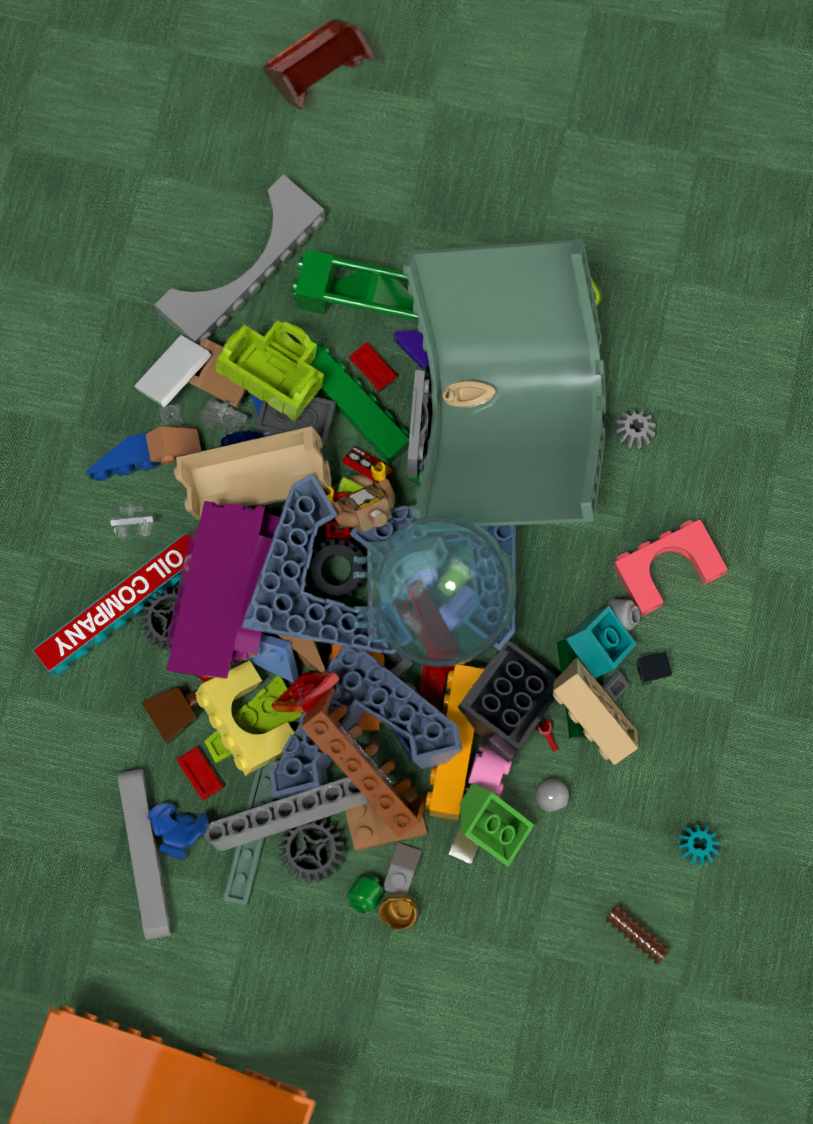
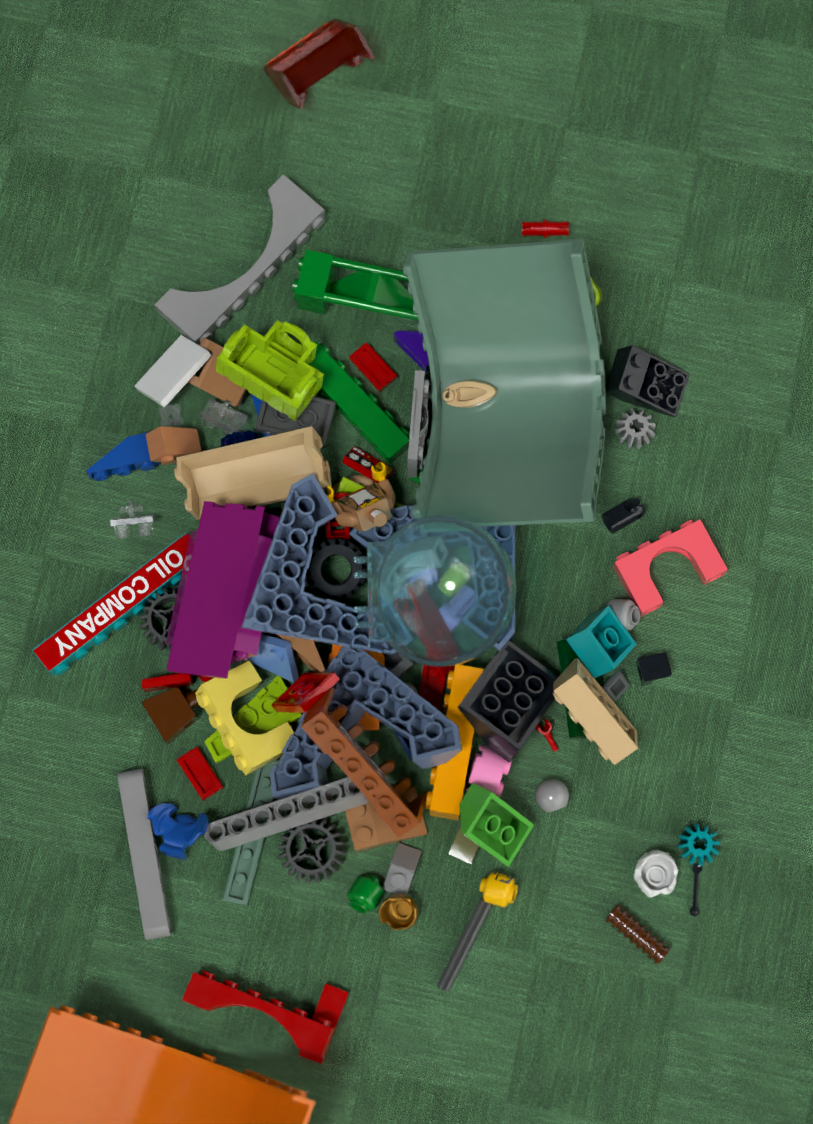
none -> red tile [141,673,193,693]
none -> red arch [182,970,335,1058]
none -> red tile [298,983,349,1064]
none -> dark grey axle [437,899,491,992]
none -> yellow head [479,872,518,907]
none -> red pin [522,219,569,238]
none -> black piece [601,497,645,534]
none -> black slope [605,345,689,417]
none -> white hair [633,850,678,898]
none -> black hinge [690,864,702,916]

